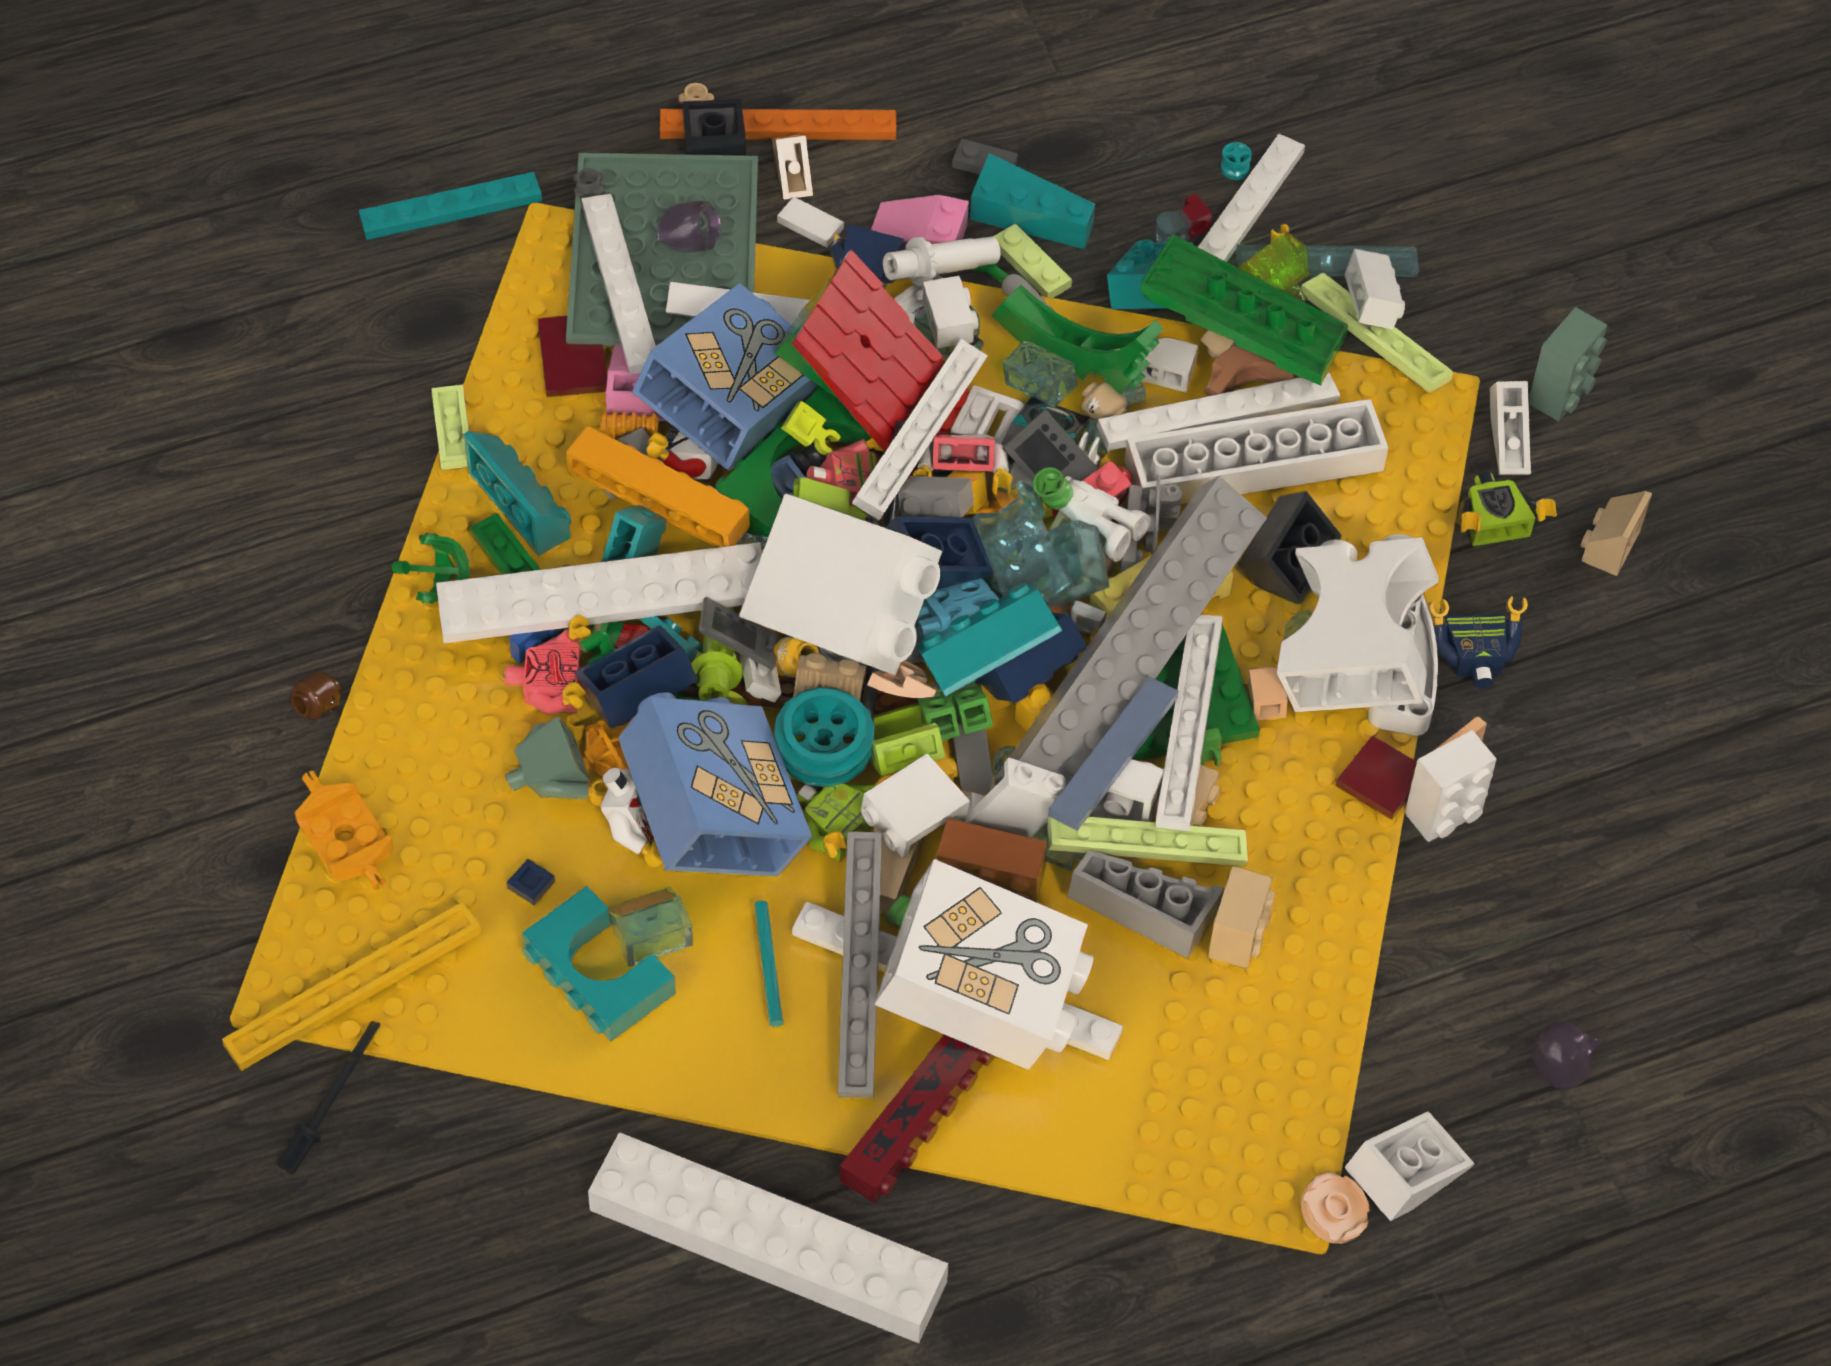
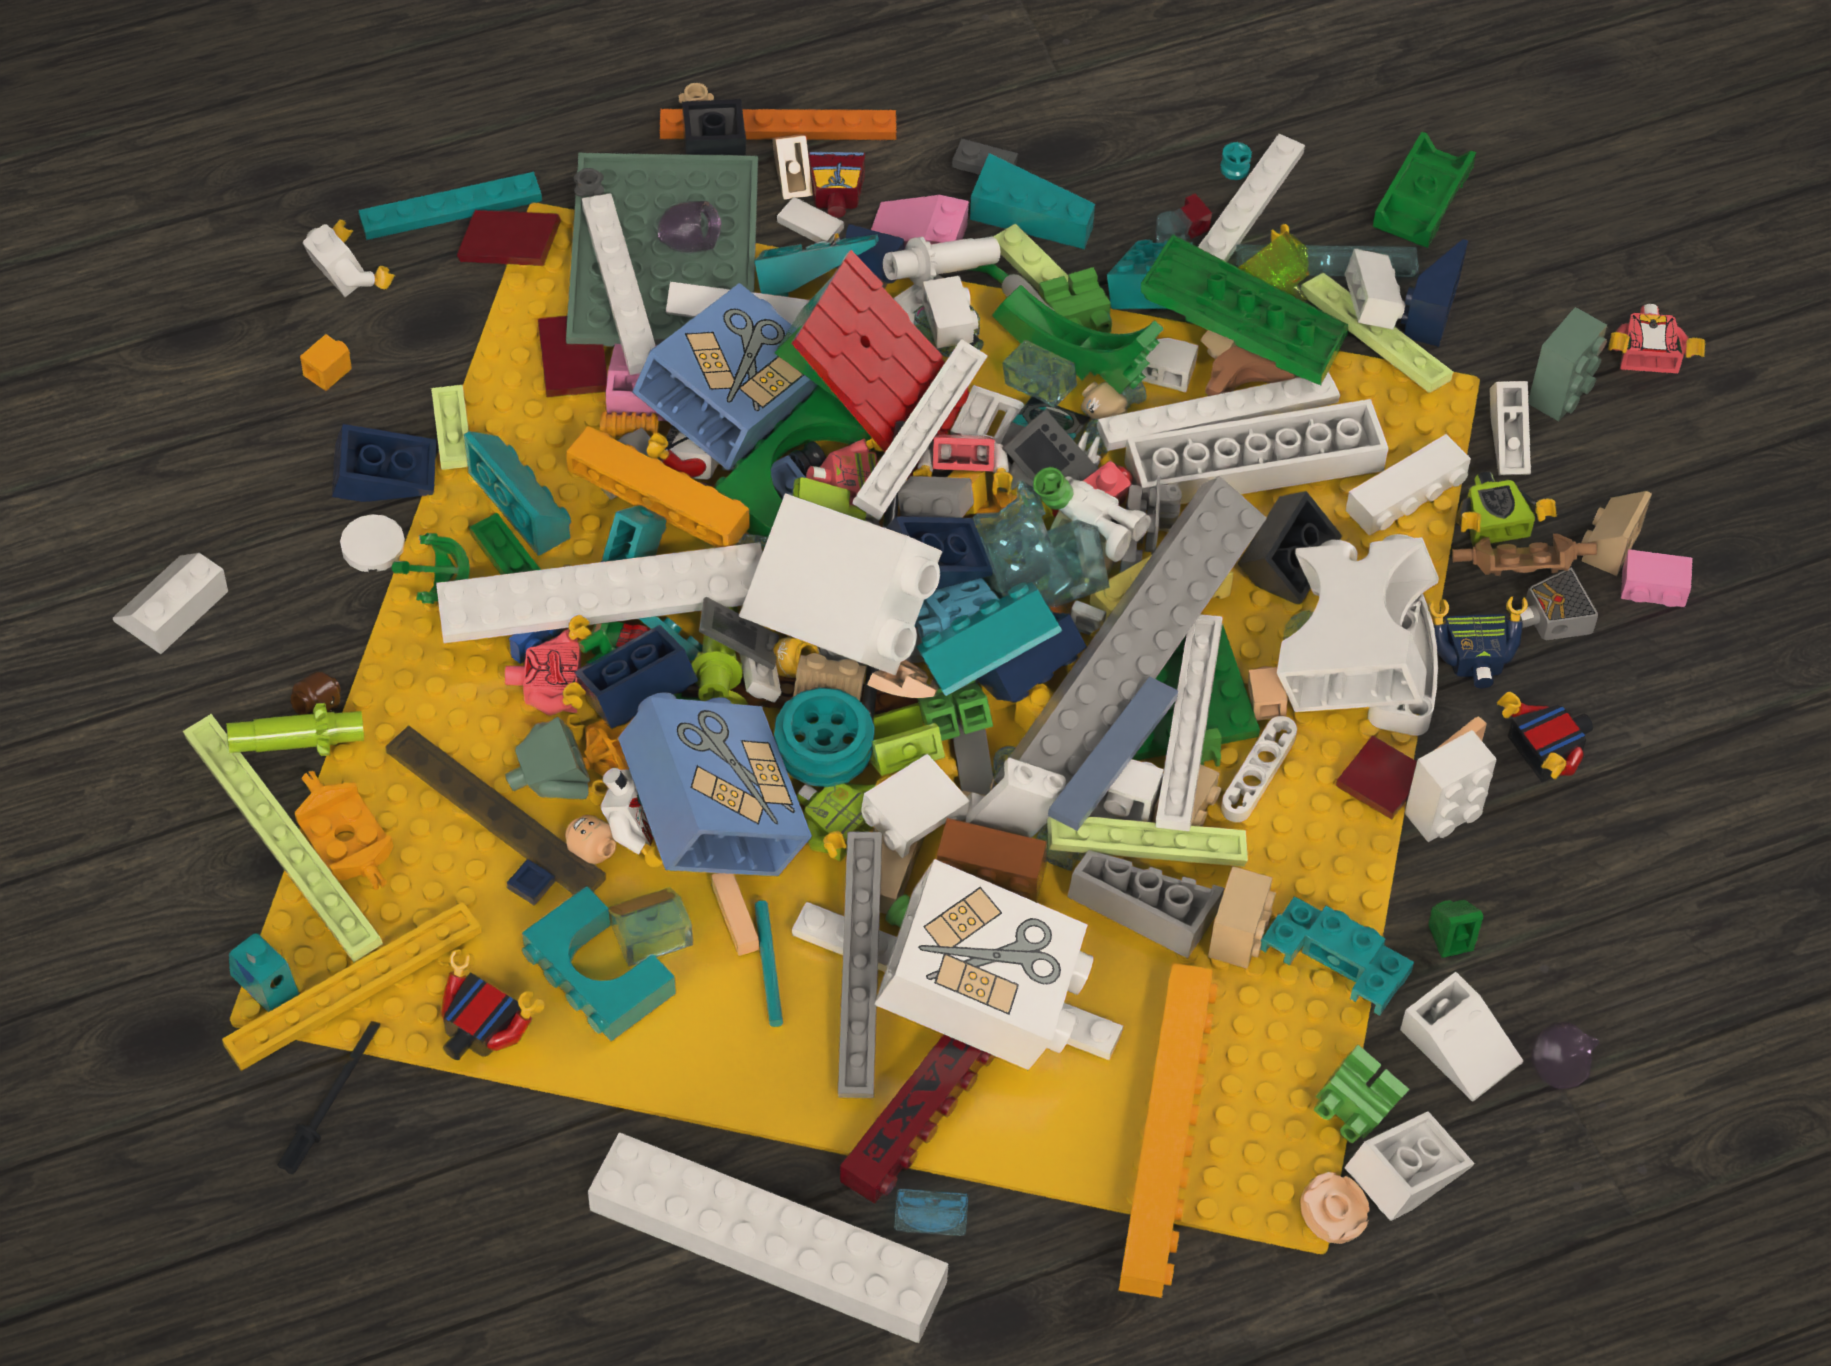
neon yellow plate [781,401,841,455] -> none
none -> white slope [113,553,228,654]
none -> yellowish green plate [183,714,383,962]
none -> lime gear [226,703,364,756]
none -> teal torso [229,933,299,1012]
none -> light orange brick [300,334,352,391]
none -> white torso [302,220,395,297]
none -> dark blue slope [332,424,436,502]
none -> white tile [340,514,405,572]
none -> clear smoke tile [385,725,606,895]
none -> torso [441,949,545,1060]
none -> dark red tile [457,210,561,266]
none -> light nougat head [565,815,616,865]
none -> light nougat piece [711,873,759,956]
none -> teal wedge [754,234,879,297]
none -> dark red torso [808,152,865,218]
none -> clear light blue slope [894,1189,968,1236]
none -> bright green hips [1038,267,1112,333]
none -> light orange brick [1119,963,1218,1298]
none -> white beam [1221,716,1297,822]
none -> teal bracket [1260,896,1414,1016]
none -> bright green hips [1314,1045,1409,1143]
none -> white brick [1345,434,1471,536]
none -> green piece [1373,132,1476,248]
none -> white slope [1400,972,1523,1102]
none -> dark blue slope [1401,239,1468,347]
none -> green slope [1428,899,1484,958]
none -> medium nougat plate [1452,533,1597,576]
none -> torso [1496,692,1593,783]
none -> torso [1517,568,1598,640]
none -> torso [1608,304,1705,373]
none -> bright pink brick [1621,549,1692,607]

